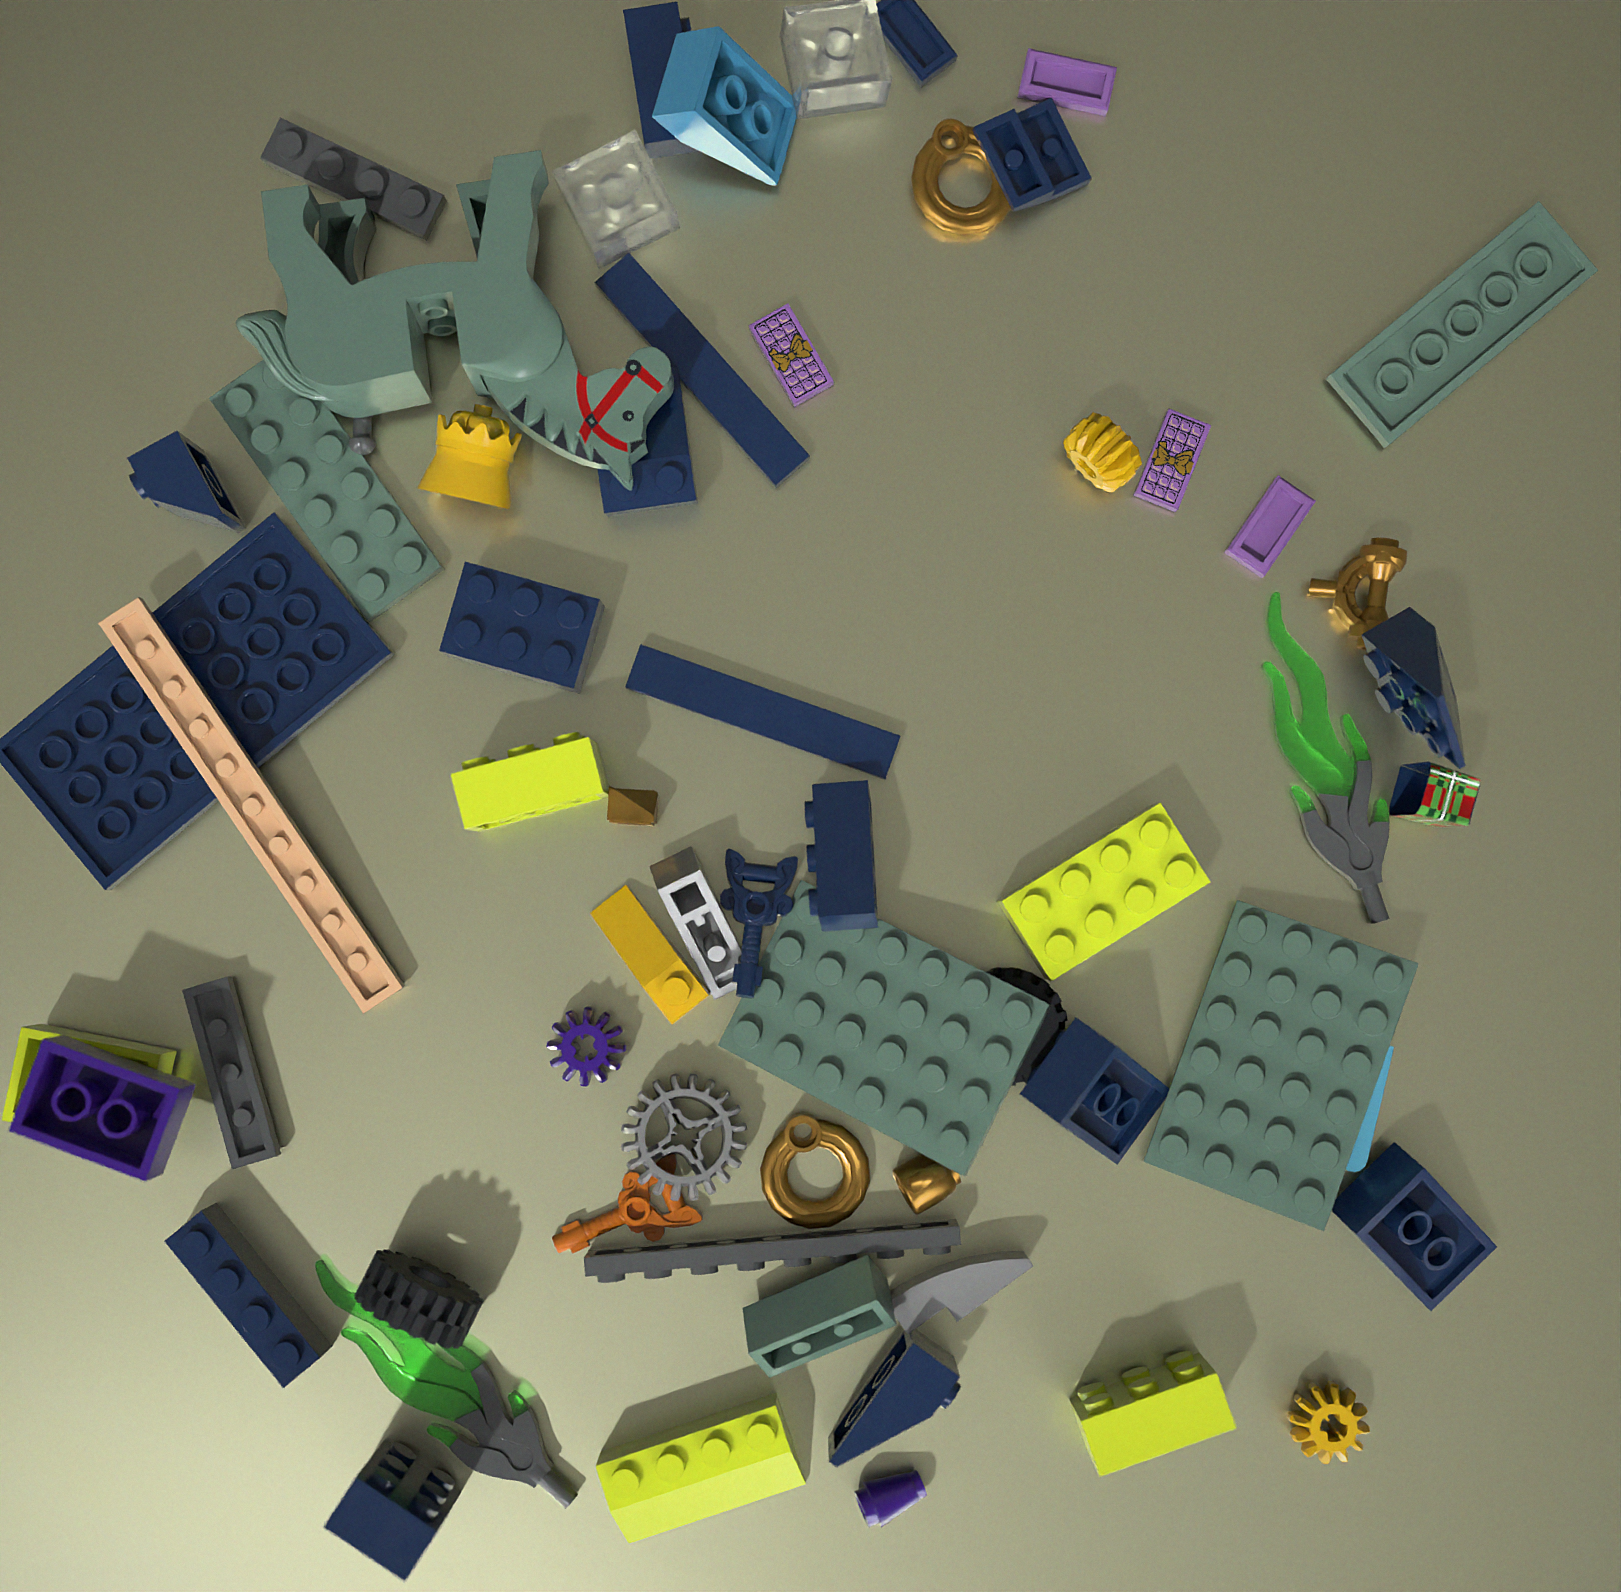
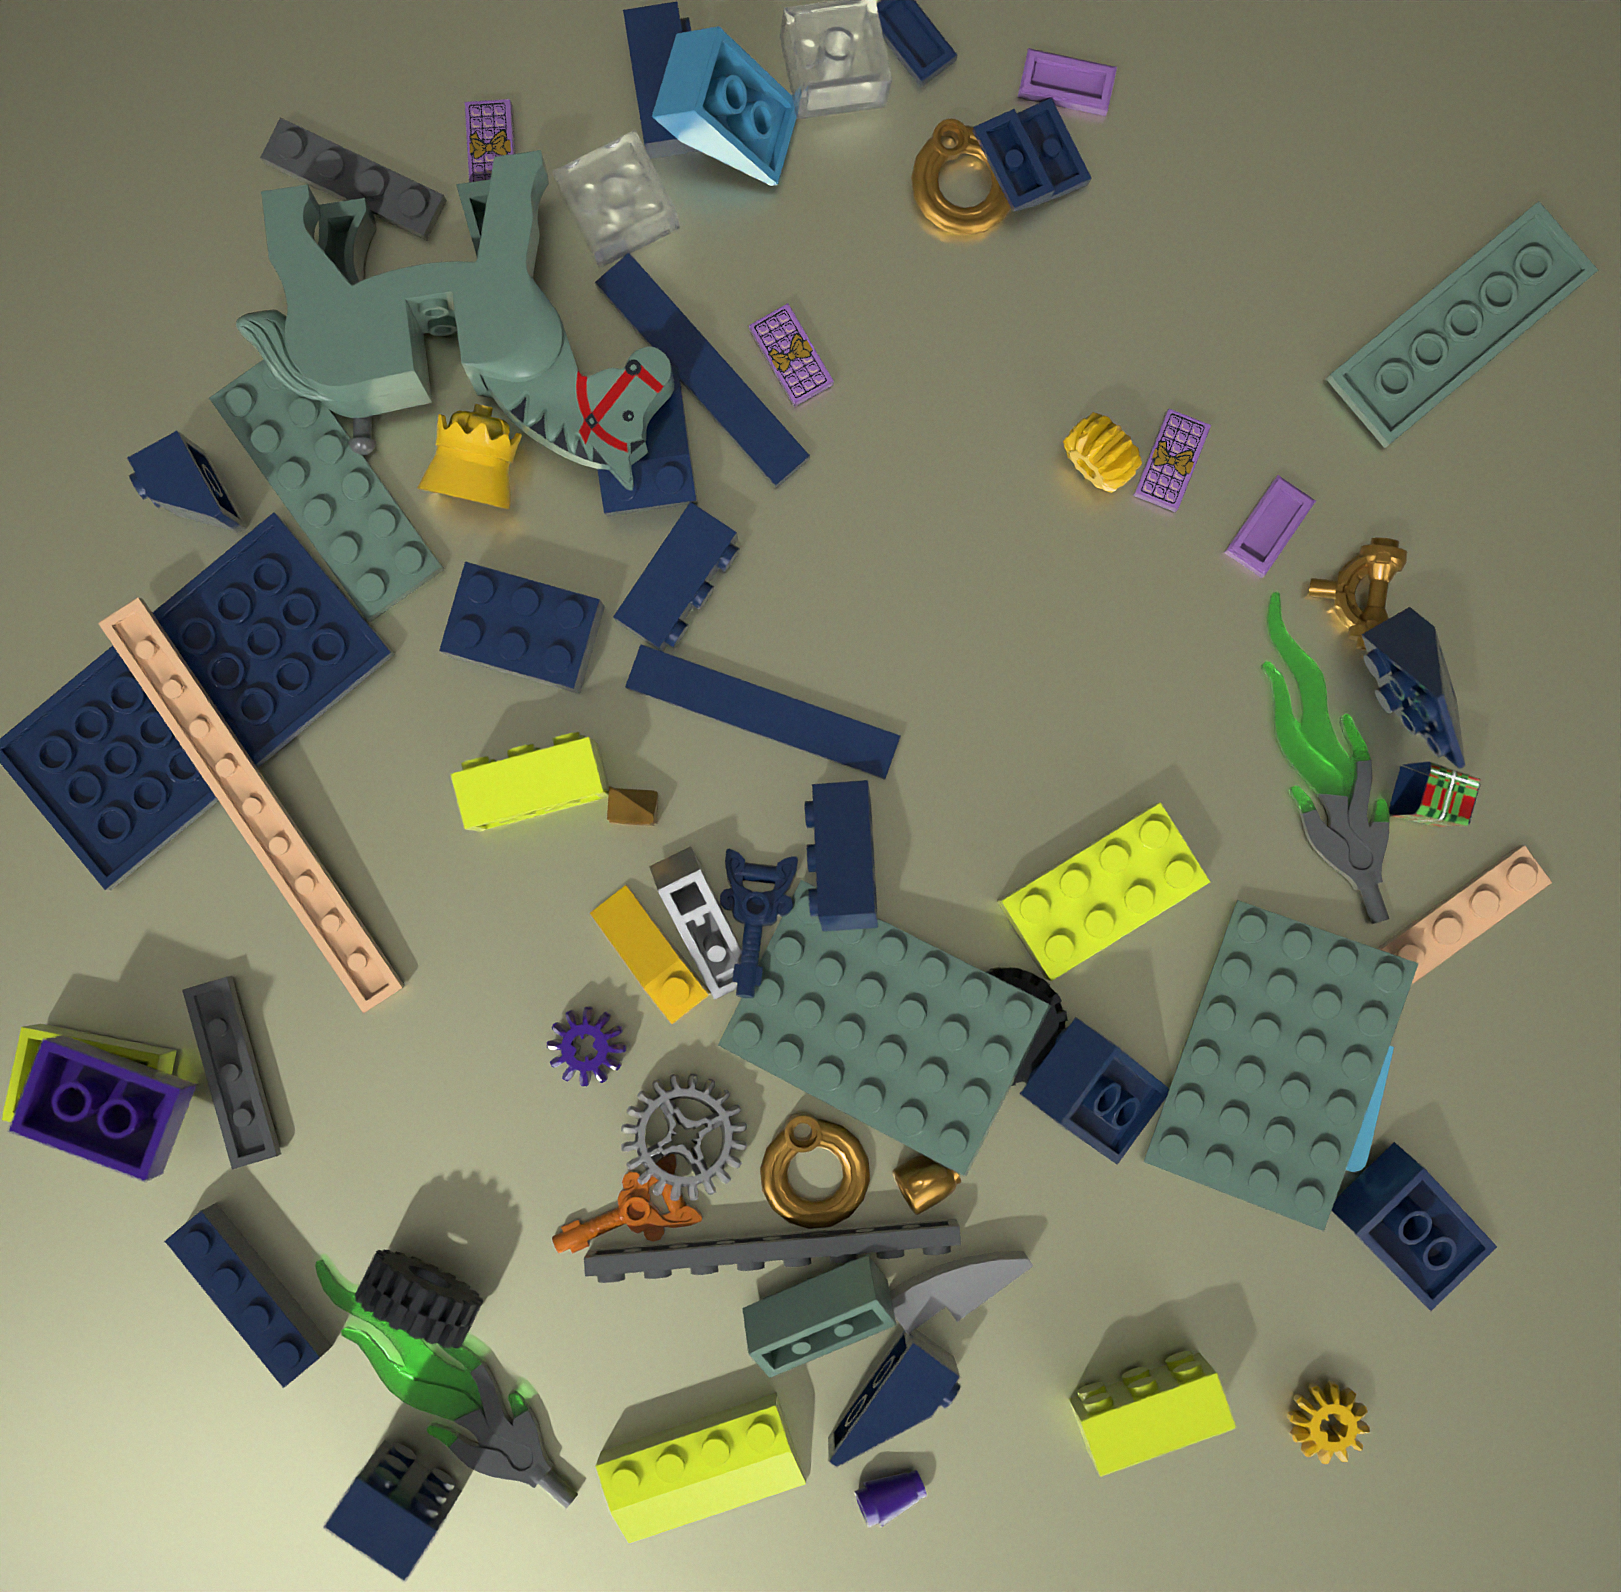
none -> tile [465,99,515,182]
none -> dark blue brick [613,502,740,652]
none -> light nougat plate [1377,845,1552,985]

